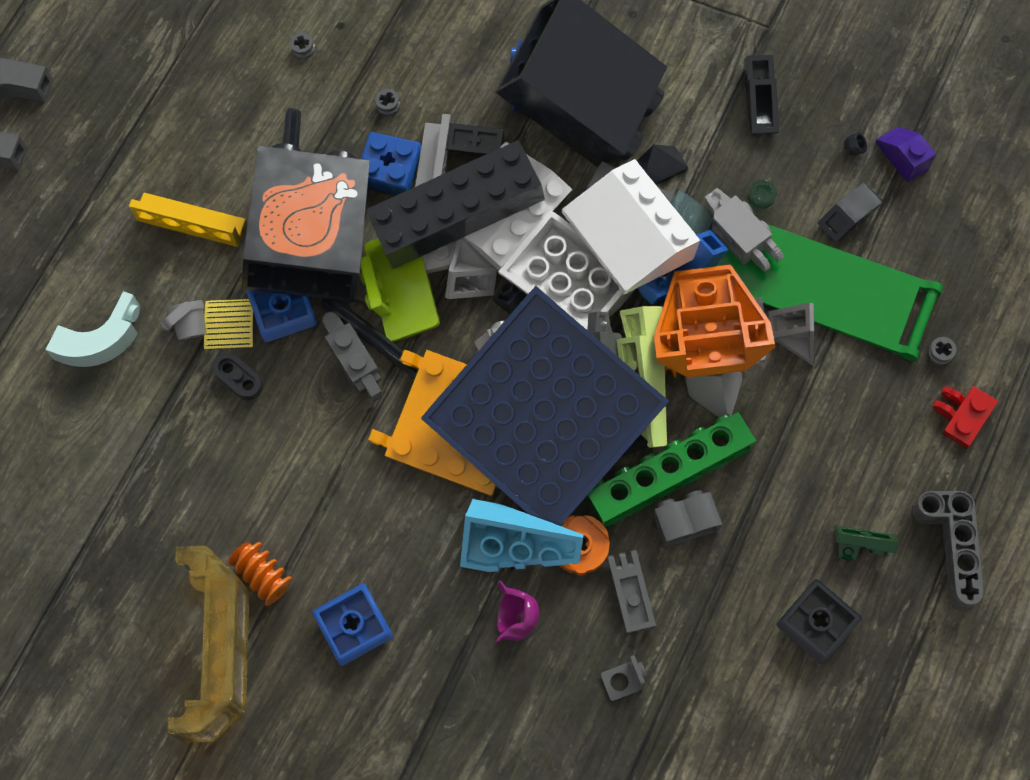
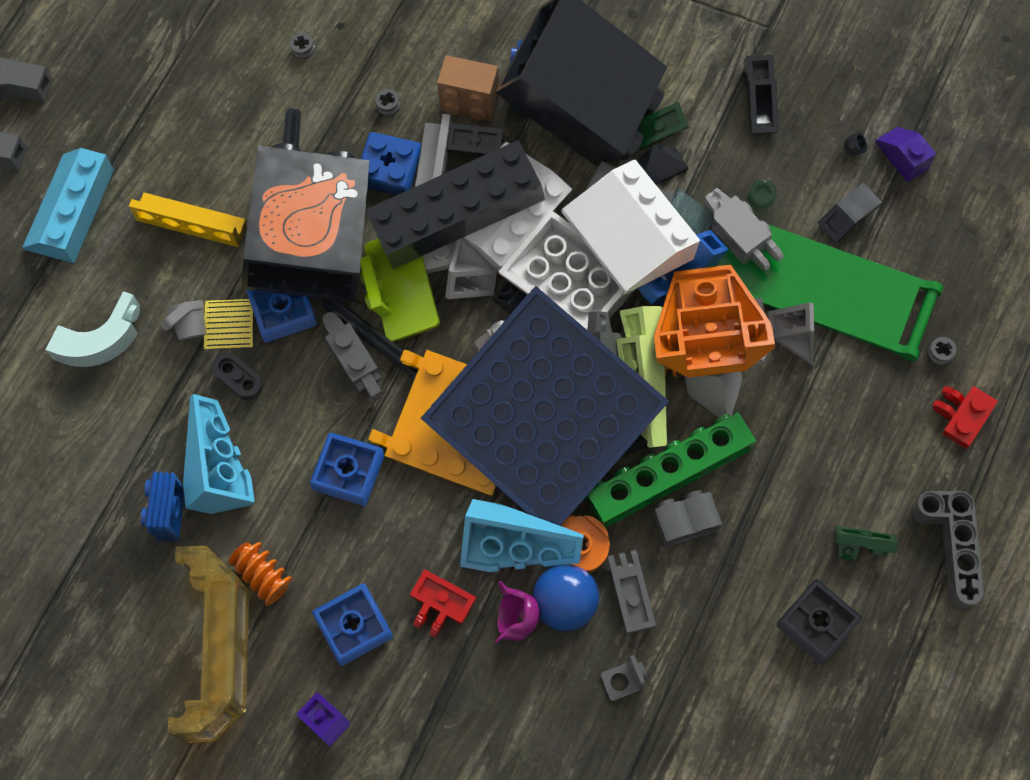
none -> medium azure slope [22,148,114,263]
none -> blue brick [141,471,185,543]
none -> medium azure wedge [183,394,255,514]
none -> dark purple slope [296,692,350,746]
none -> blue brick [310,433,384,506]
none -> red hinge [410,569,477,638]
none -> medium nougat piece [437,55,499,121]
none -> blue piece [532,564,599,631]
none -> dark green hinge [637,102,690,151]

